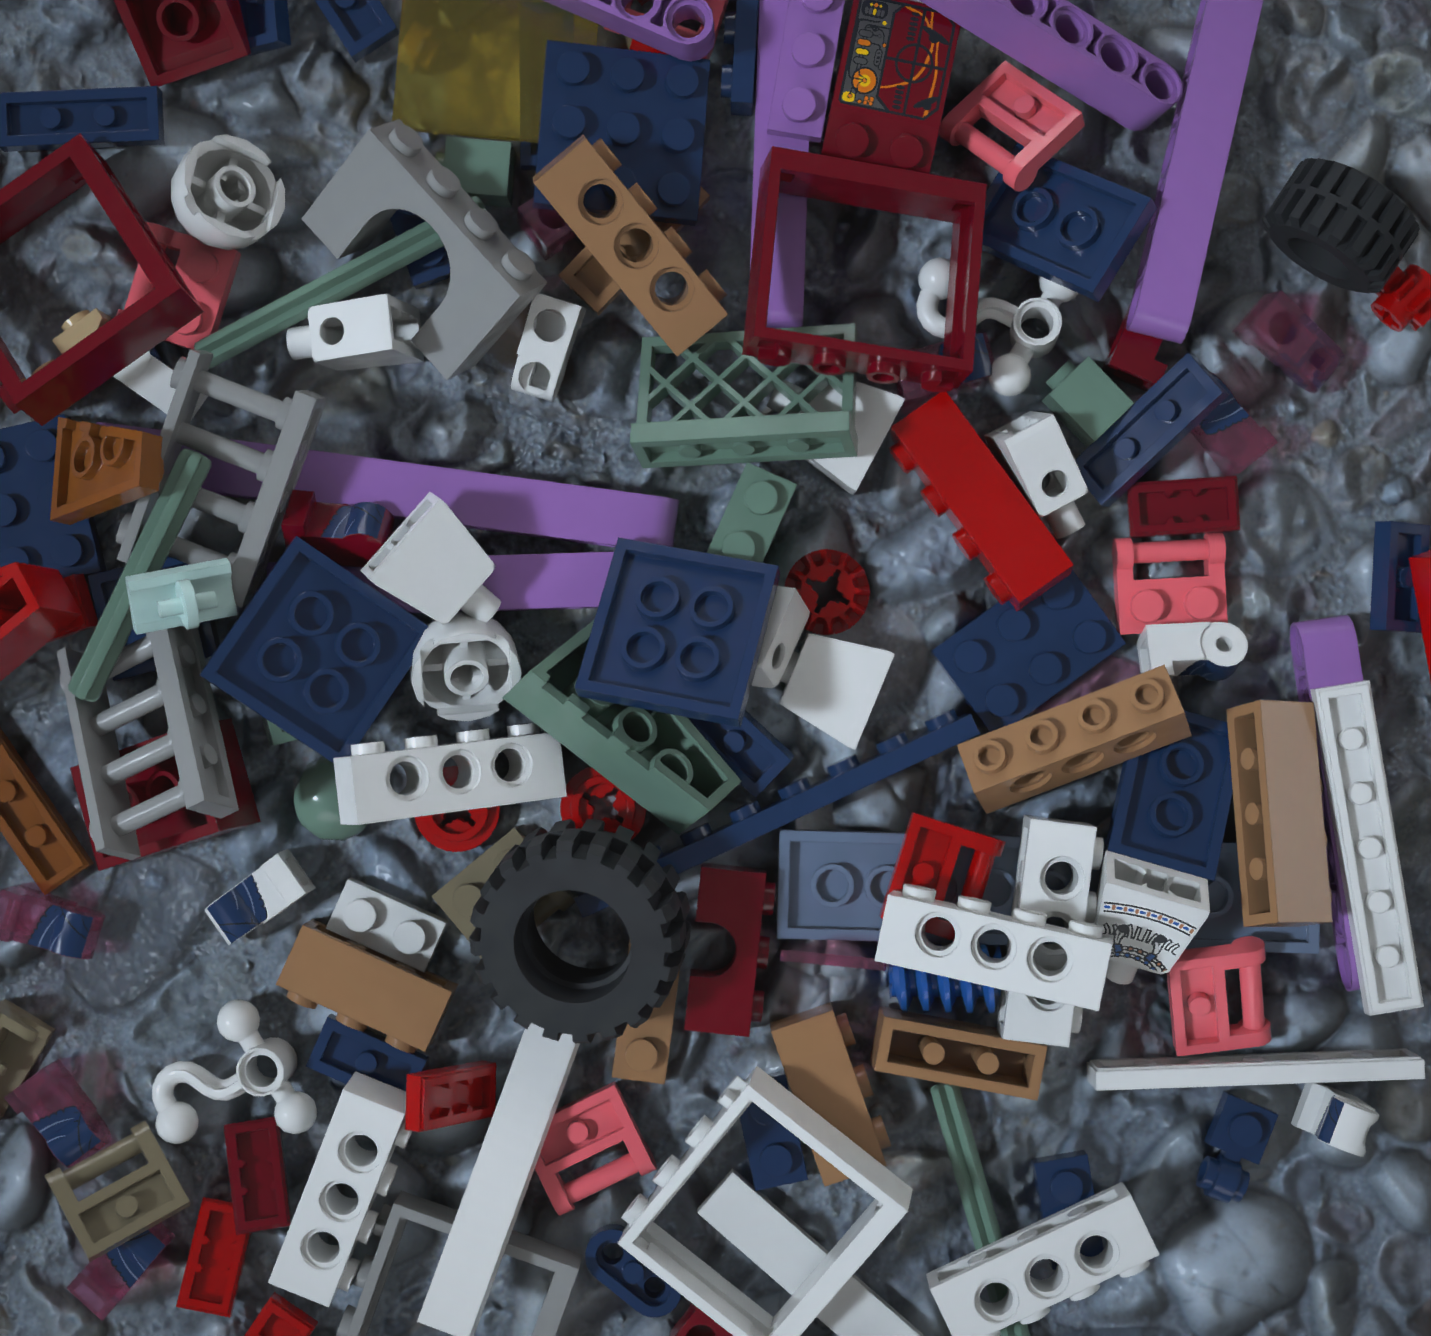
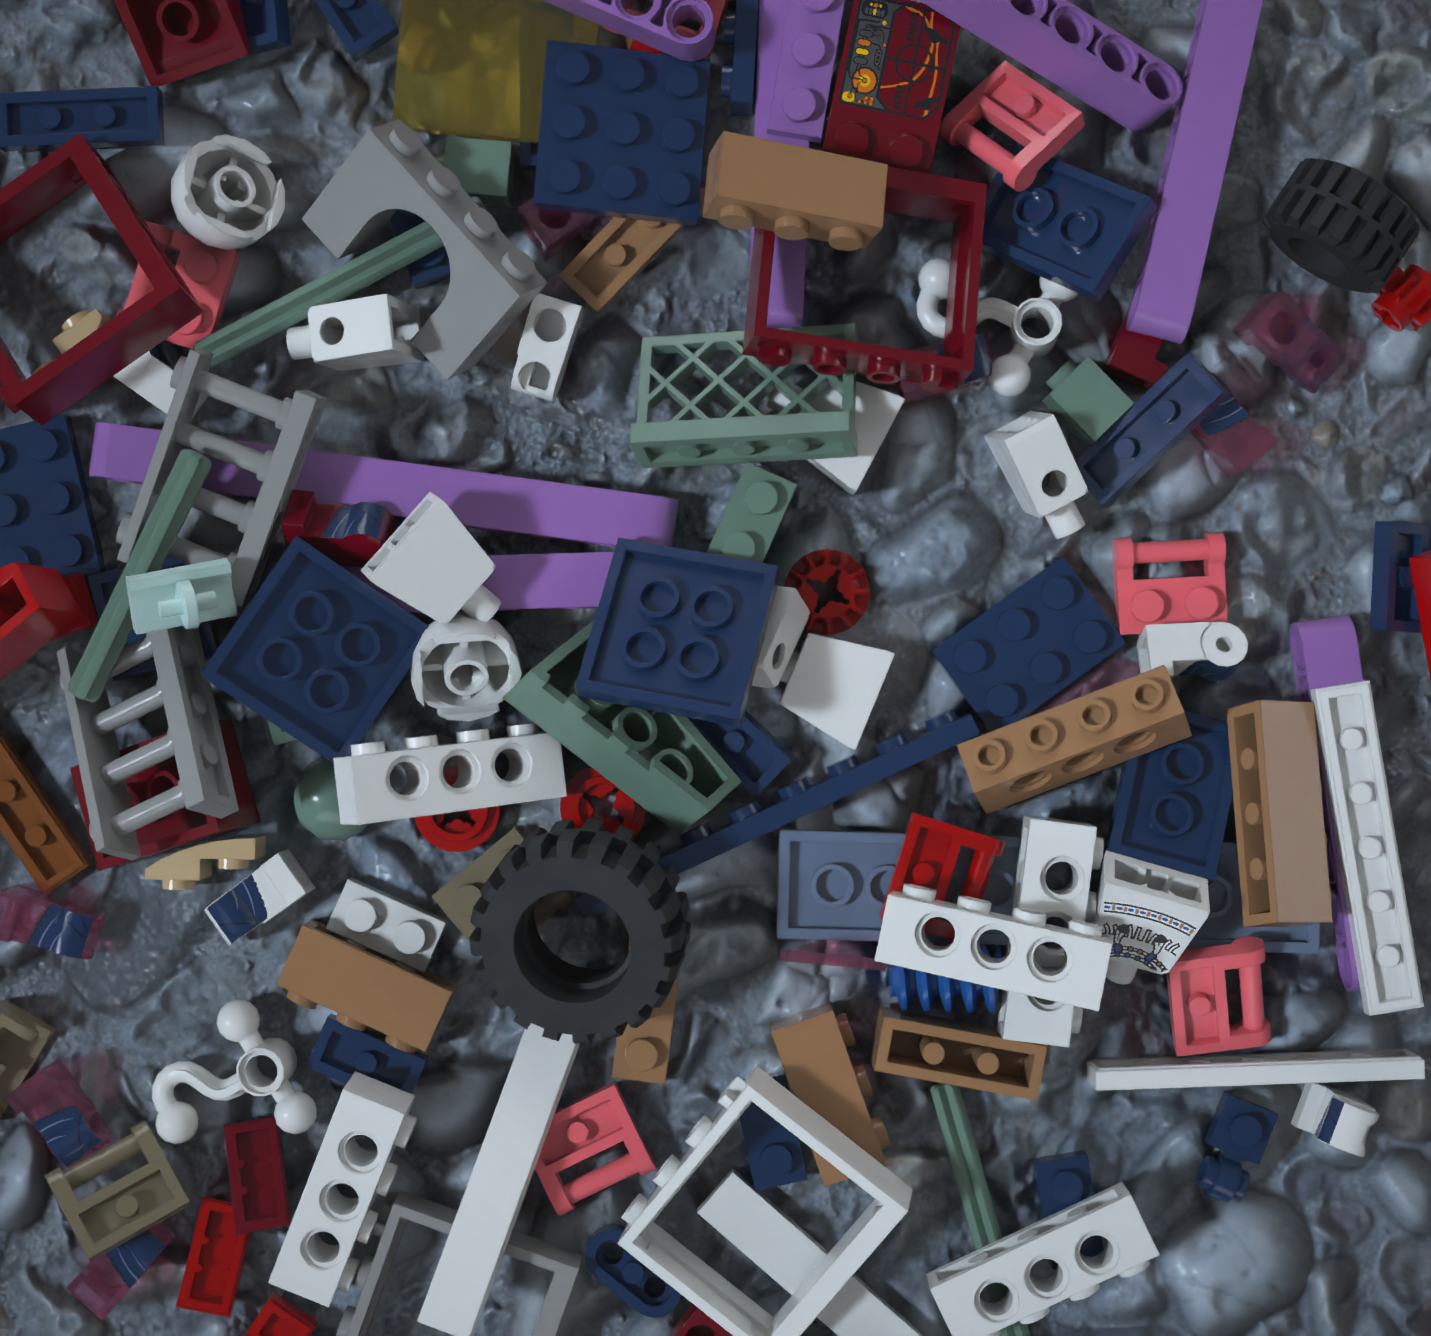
dark orange wing [50,417,164,525] -> none
red plate [405,1060,497,1132] -> none
medium nougat brick [532,134,728,357] -> none
dark red arch [684,862,775,1037] -> none
red brick [889,392,1074,611] -> none
dark red plate [1126,476,1241,538] -> none
none -> tan slope [145,834,266,890]
none -> medium nougat brick [703,131,888,251]

